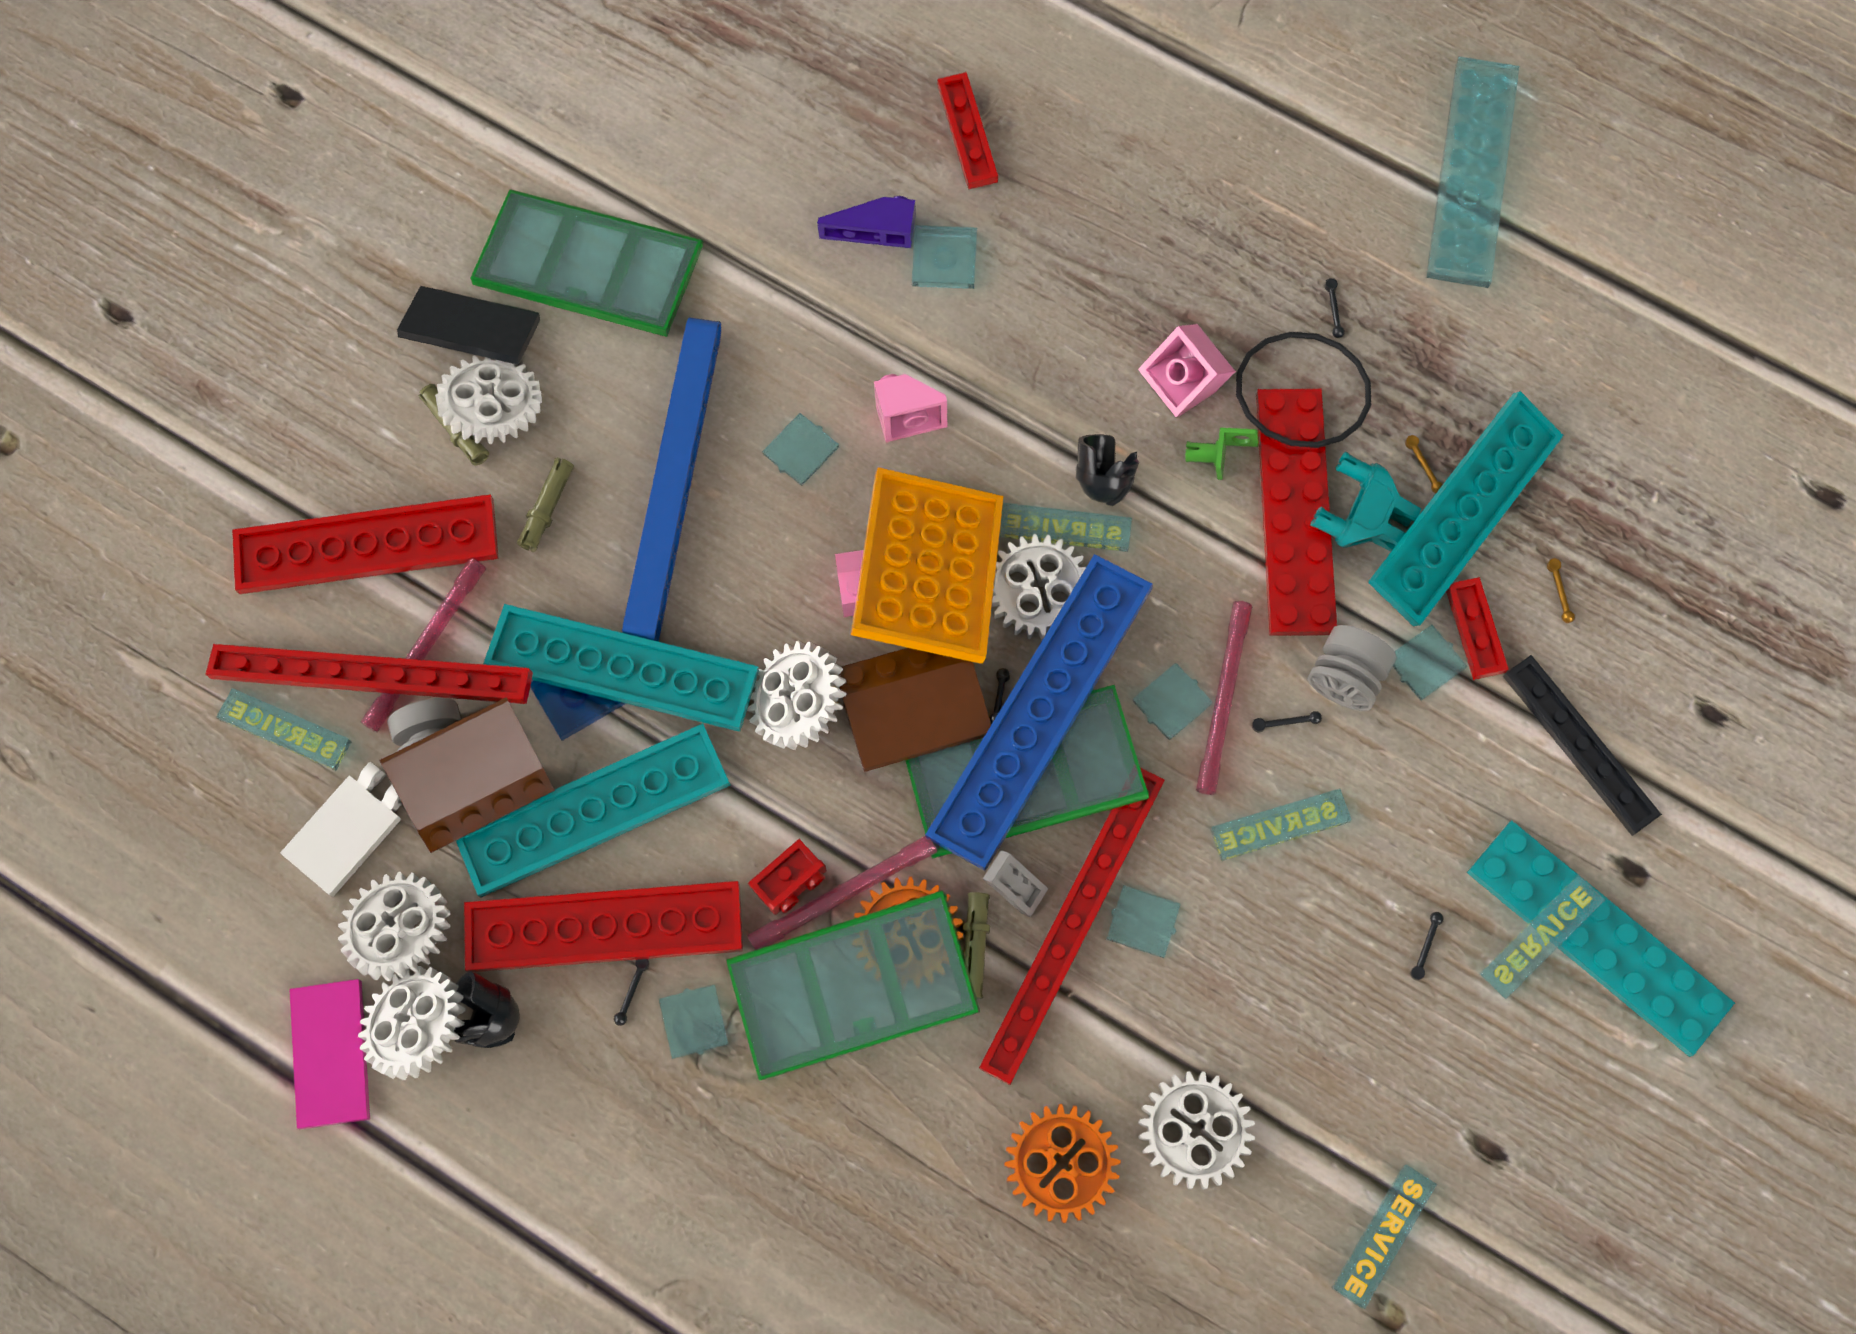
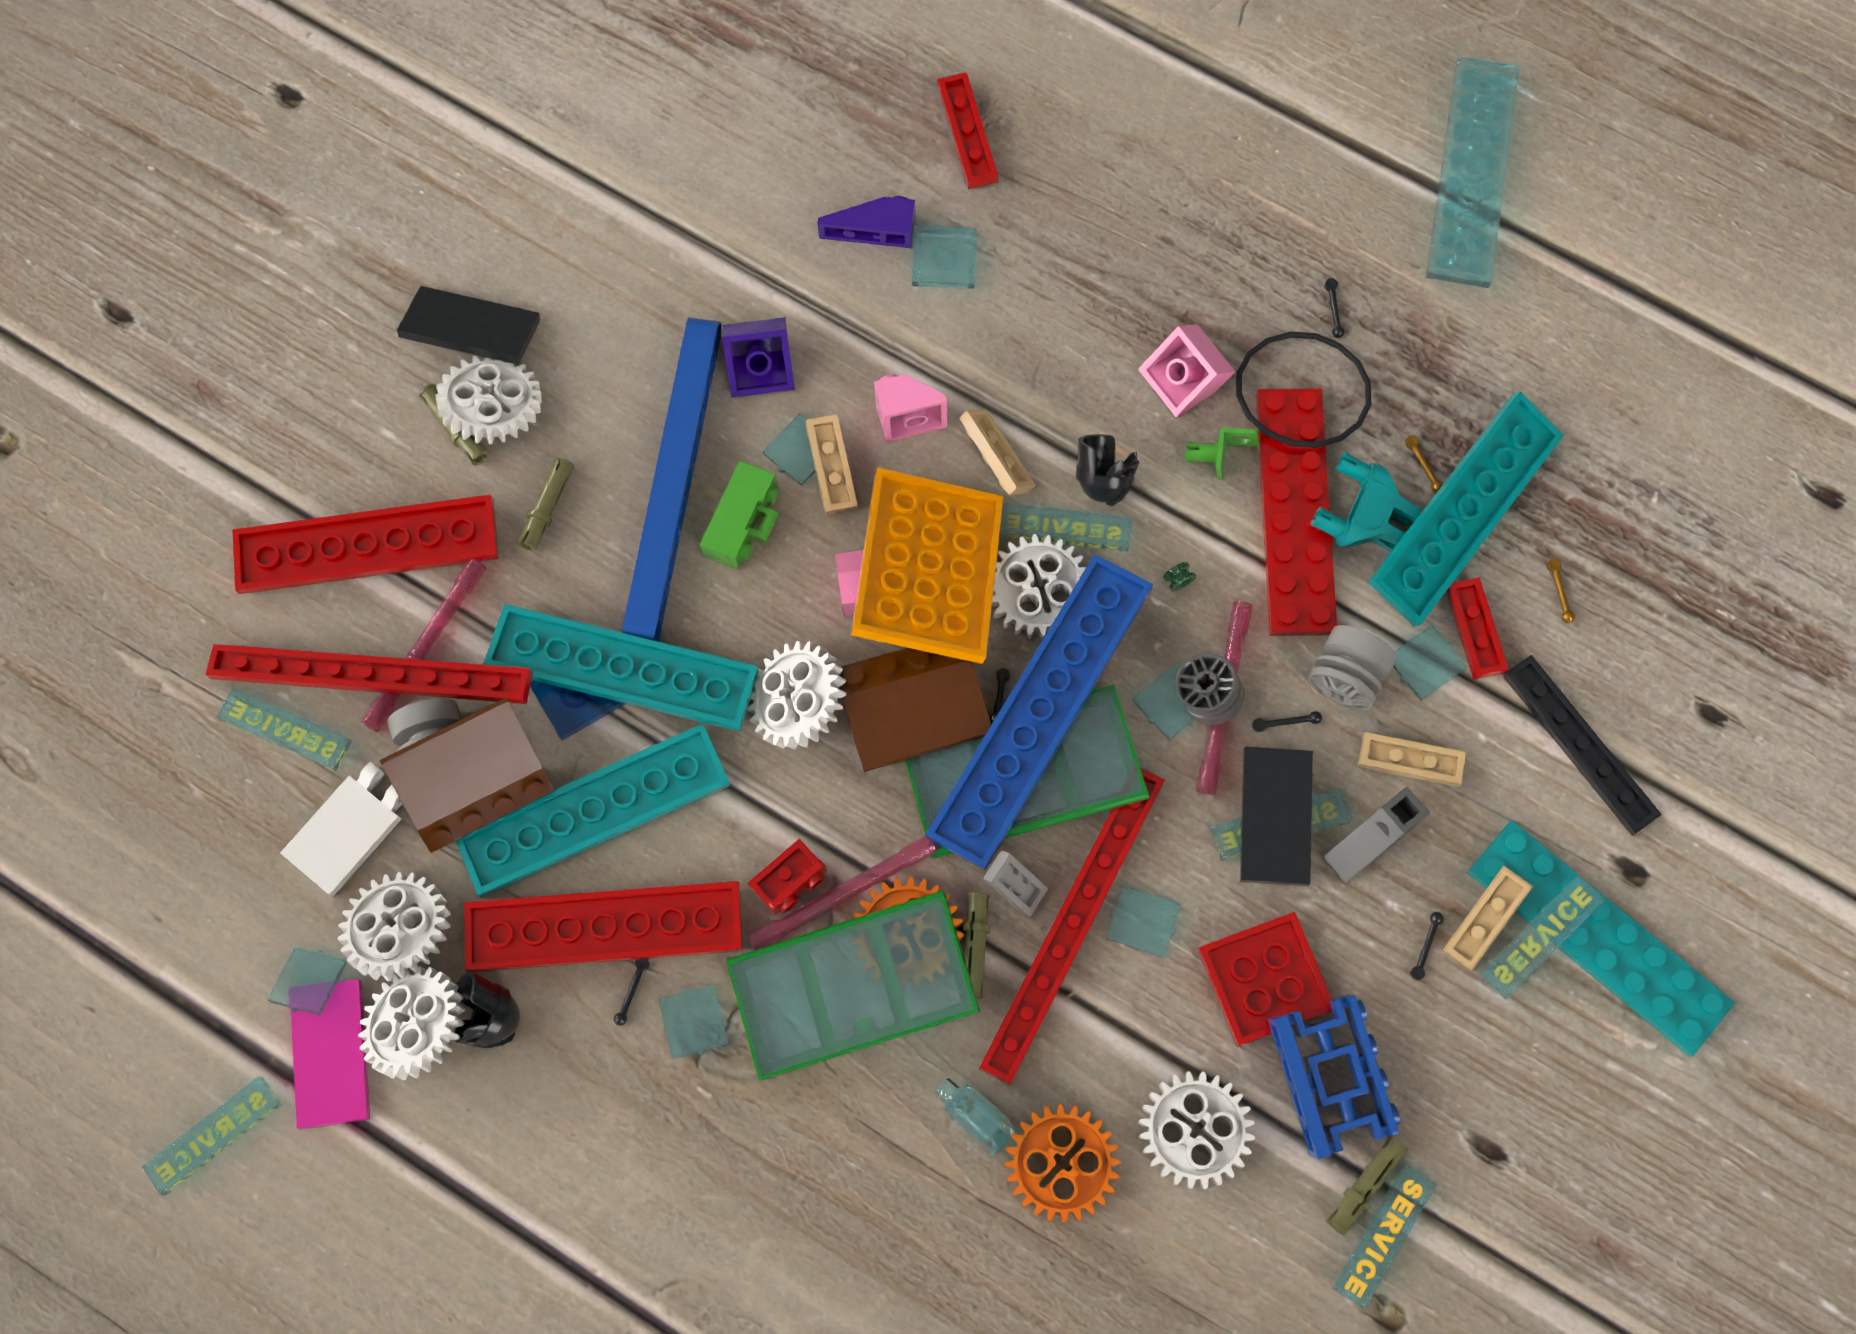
clear light blue door [470,189,703,337] -> none
none -> clear light blue tile [142,1076,282,1196]
none -> clear light blue piece [267,947,347,1015]
none -> bright green piece [699,460,780,569]
none -> dark purple slope [722,317,795,397]
none -> tan plate [805,414,858,515]
none -> clear light blue torso [935,1078,1015,1158]
none -> tan plate [959,409,1036,495]
none -> clear green bush [1163,562,1196,592]
none -> dark grey wheel [1175,653,1245,725]
none -> red plate [1197,912,1332,1048]
none -> black tile [1240,747,1313,887]
none -> blue fence [1267,994,1400,1159]
none -> slope [1323,787,1430,884]
none -> olive pin [1326,1135,1408,1236]
none -> tan plate [1358,732,1466,787]
none -> tan tile [1442,866,1533,971]

